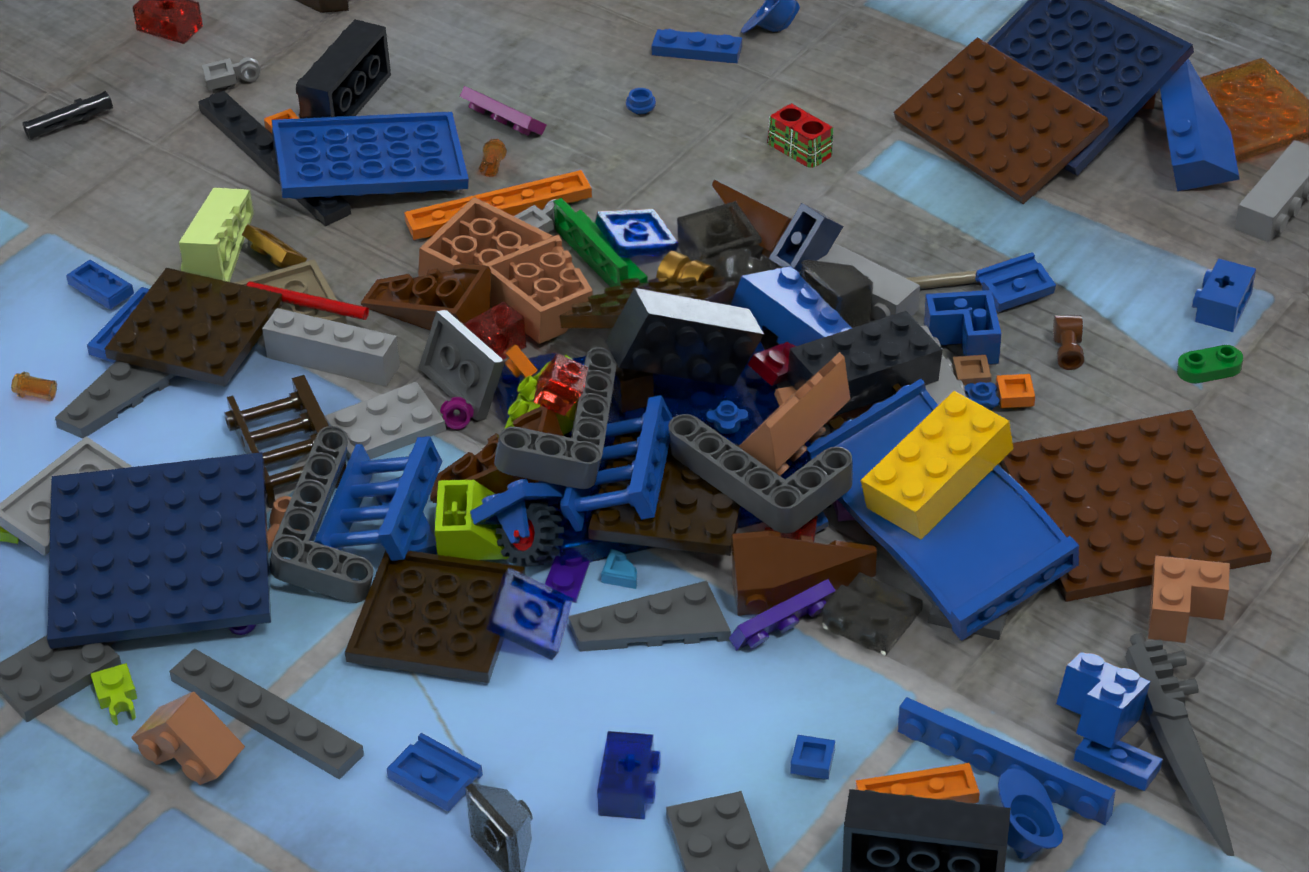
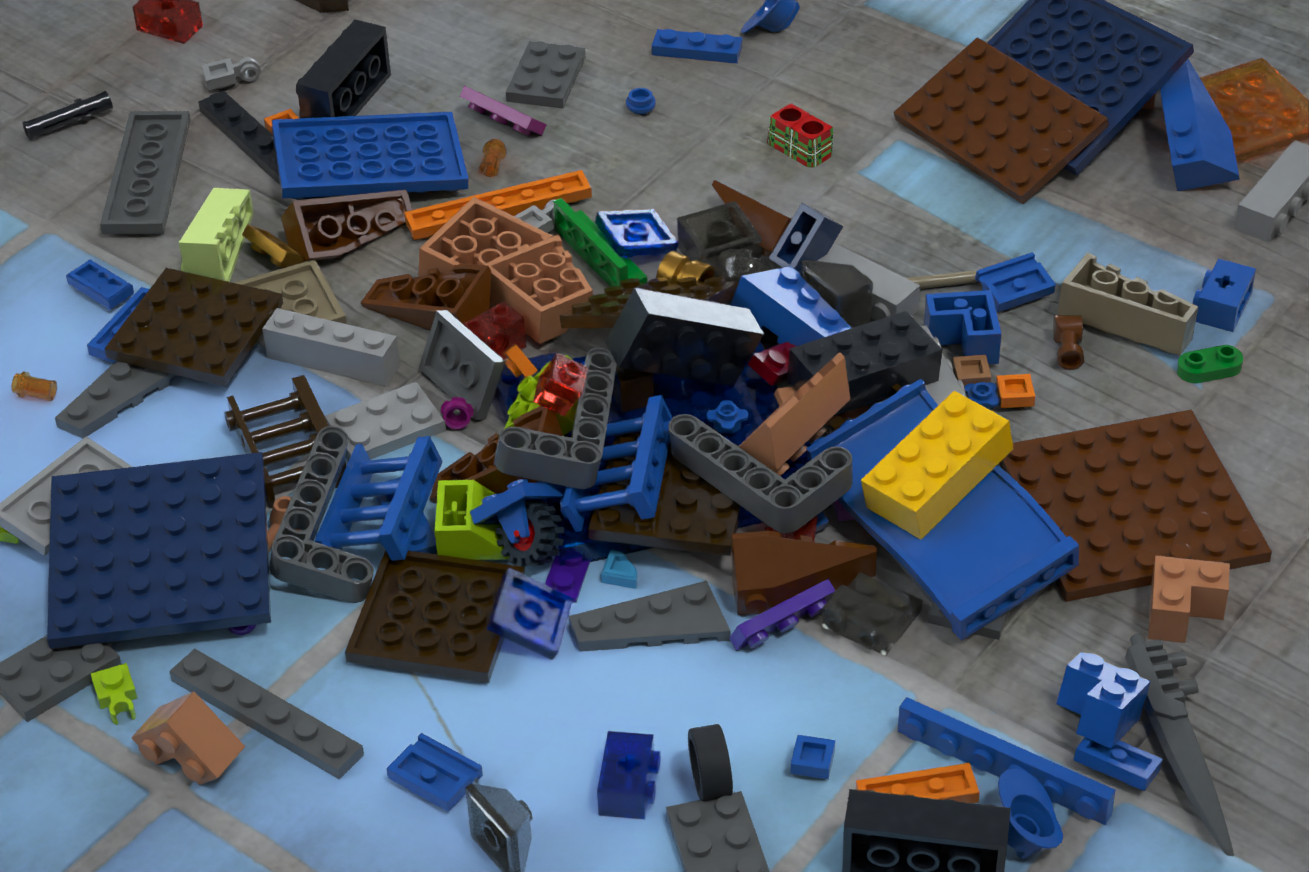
red bar [246,281,369,320] -> none
none -> dark grey plate [100,111,191,235]
none -> reddish brown wedge [281,190,412,261]
none -> dark grey plate [506,41,586,108]
none -> black tyre [688,724,733,801]
none -> dark tan wedge [1057,252,1198,356]

